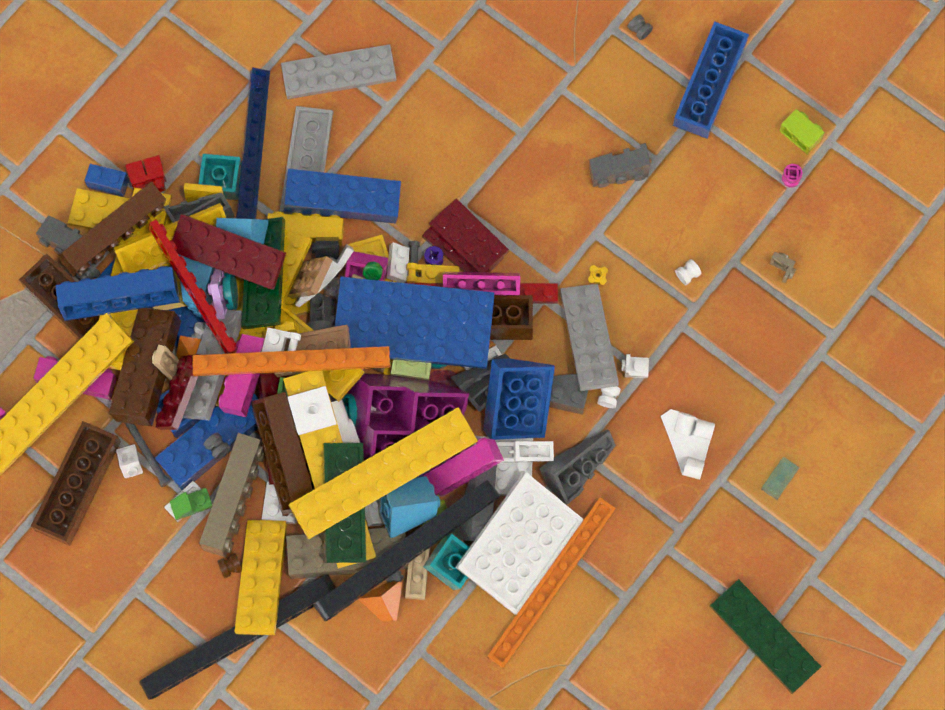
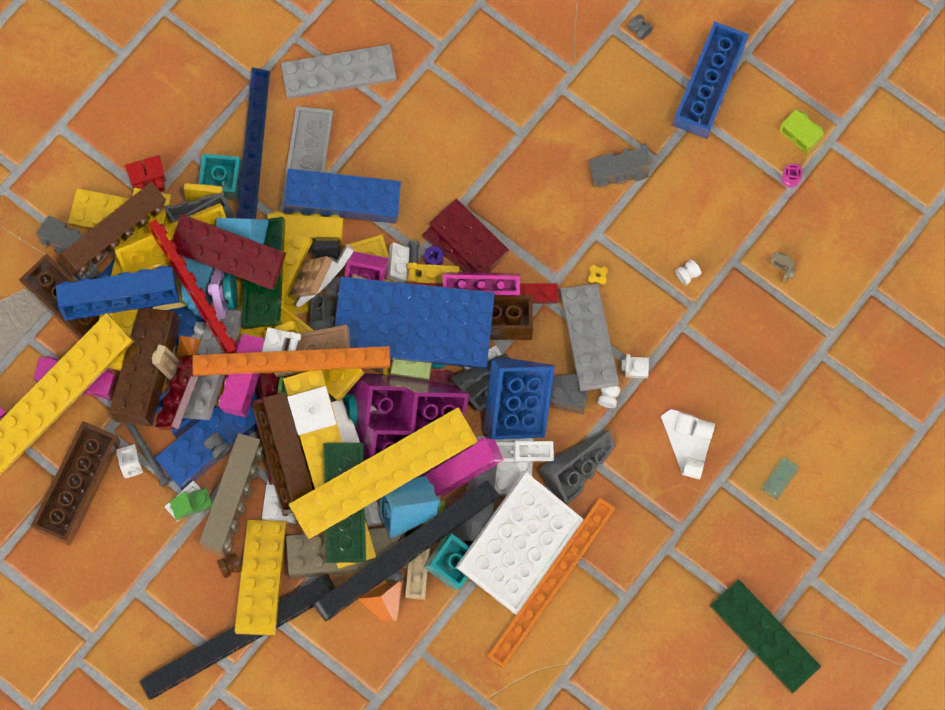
blue brick [84,164,129,197] -> none
green tile [363,261,383,280] -> none

